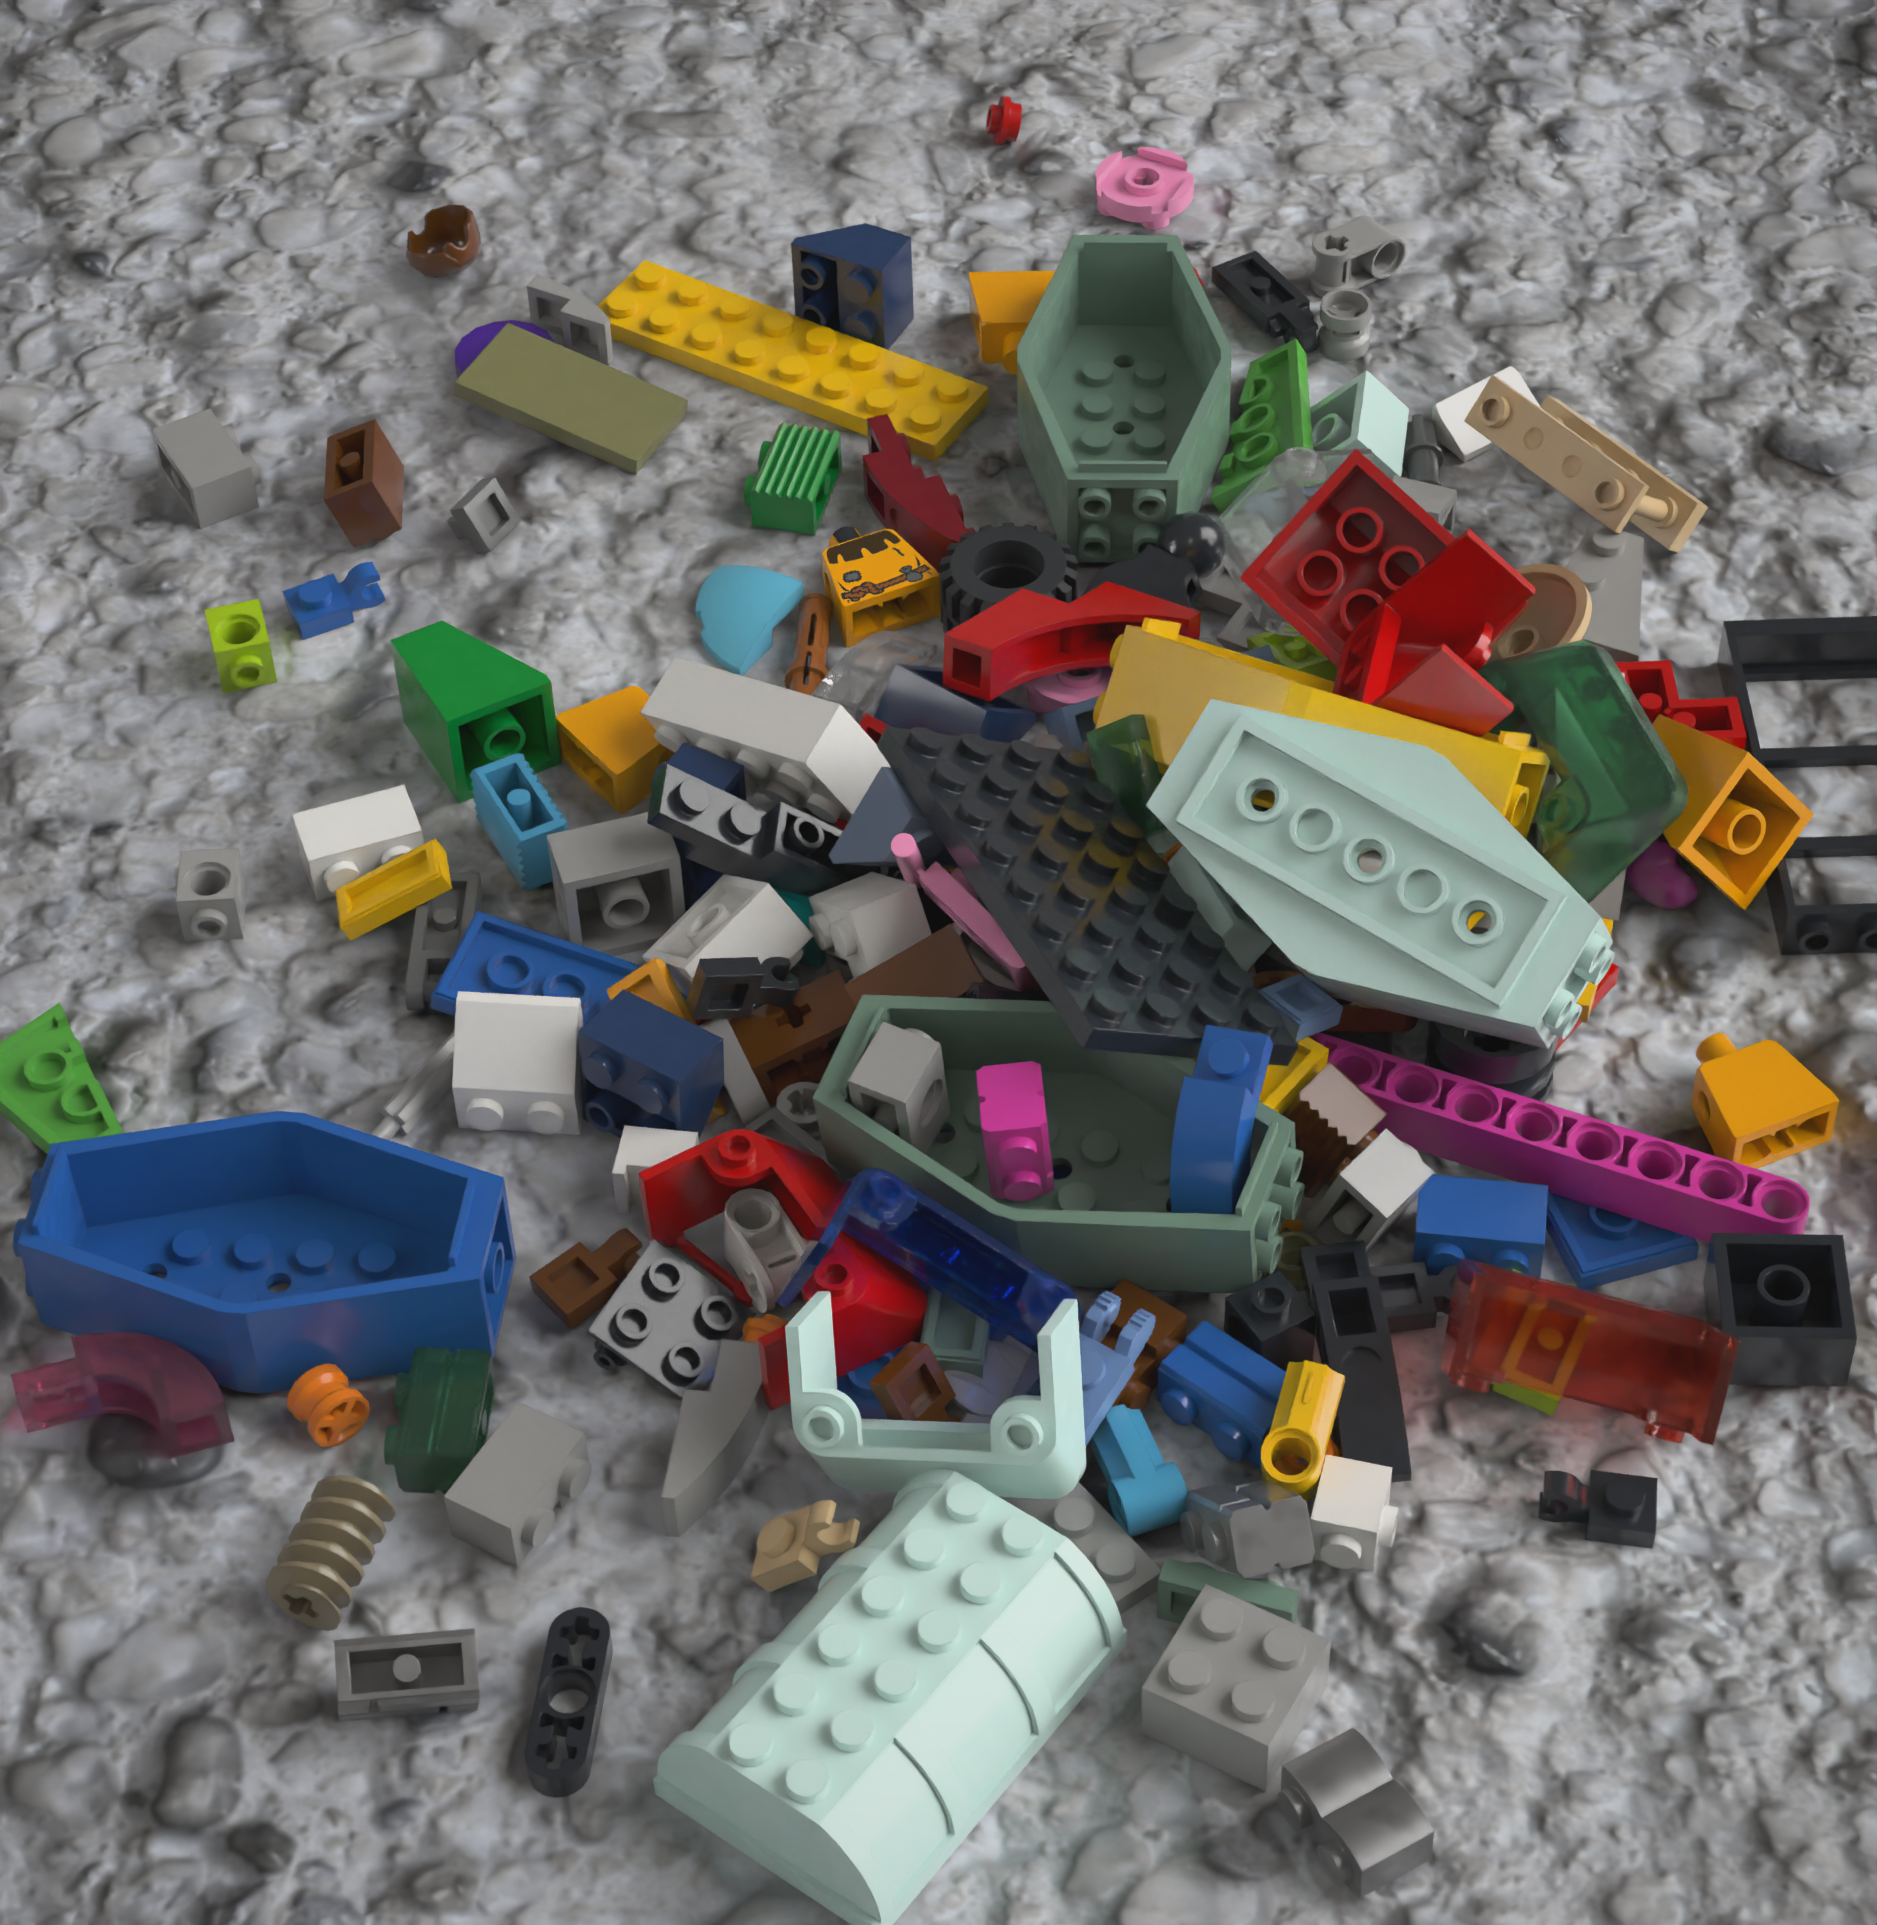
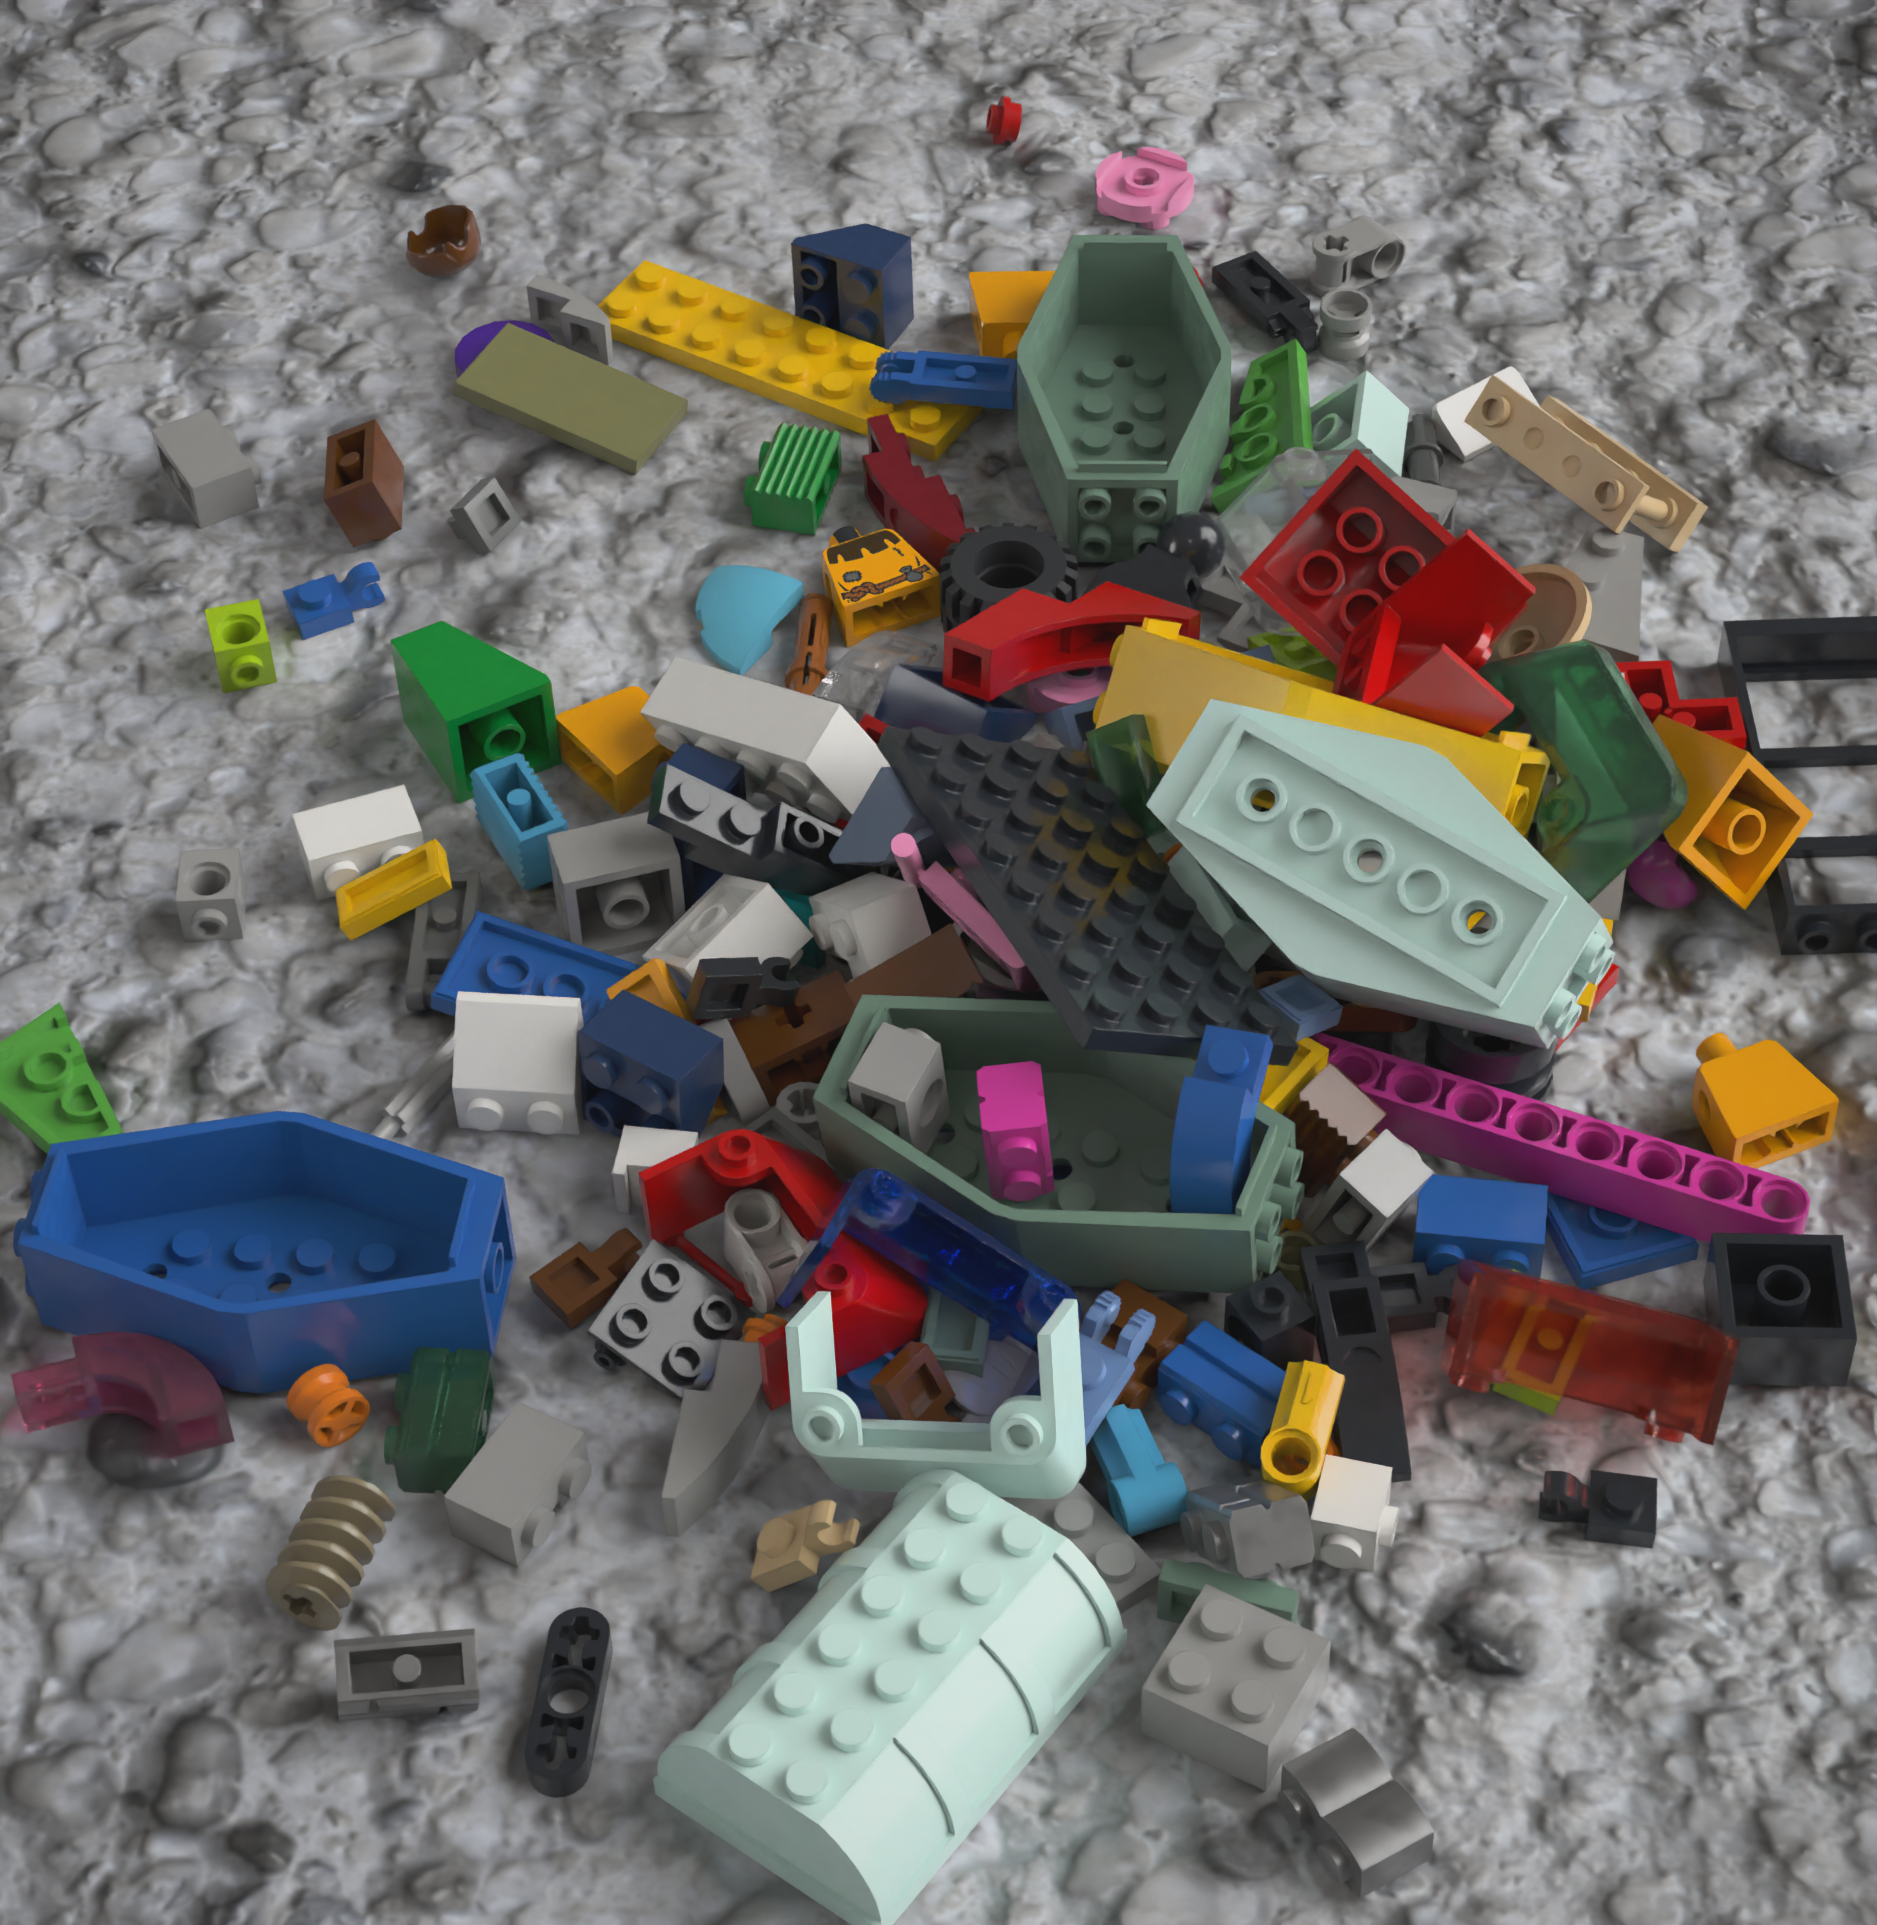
none -> blue hinge [869,350,1017,409]

